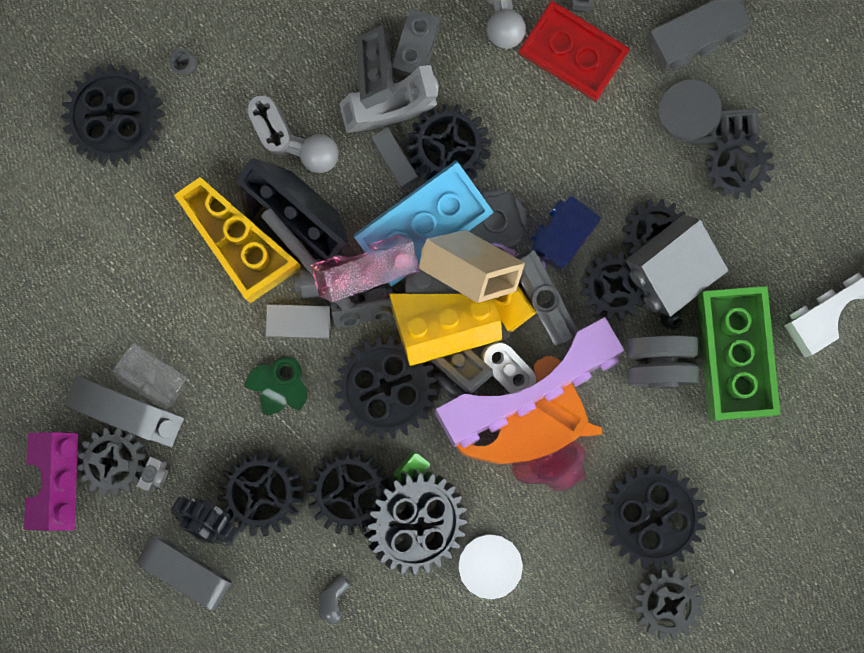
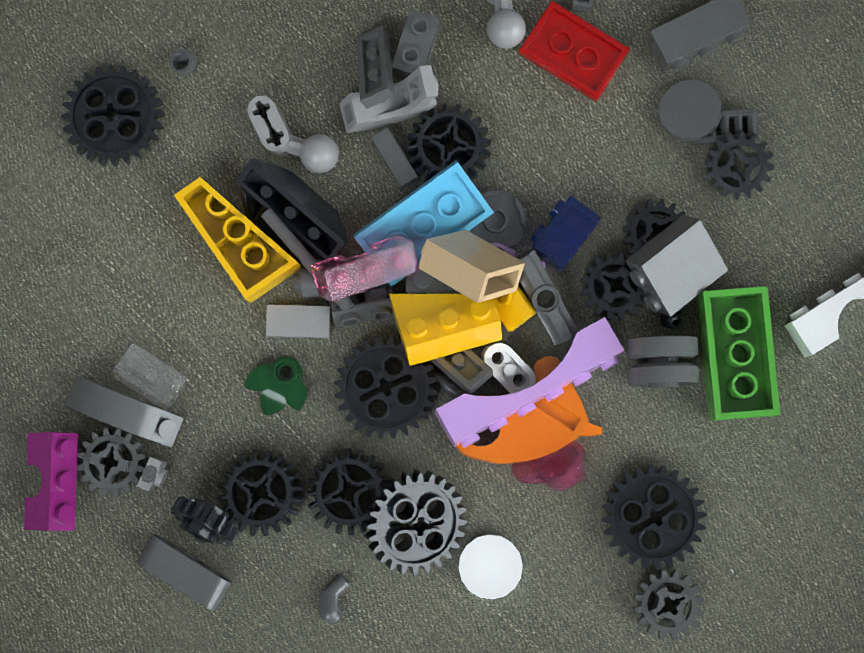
bright green slope [392,450,430,481] -> none

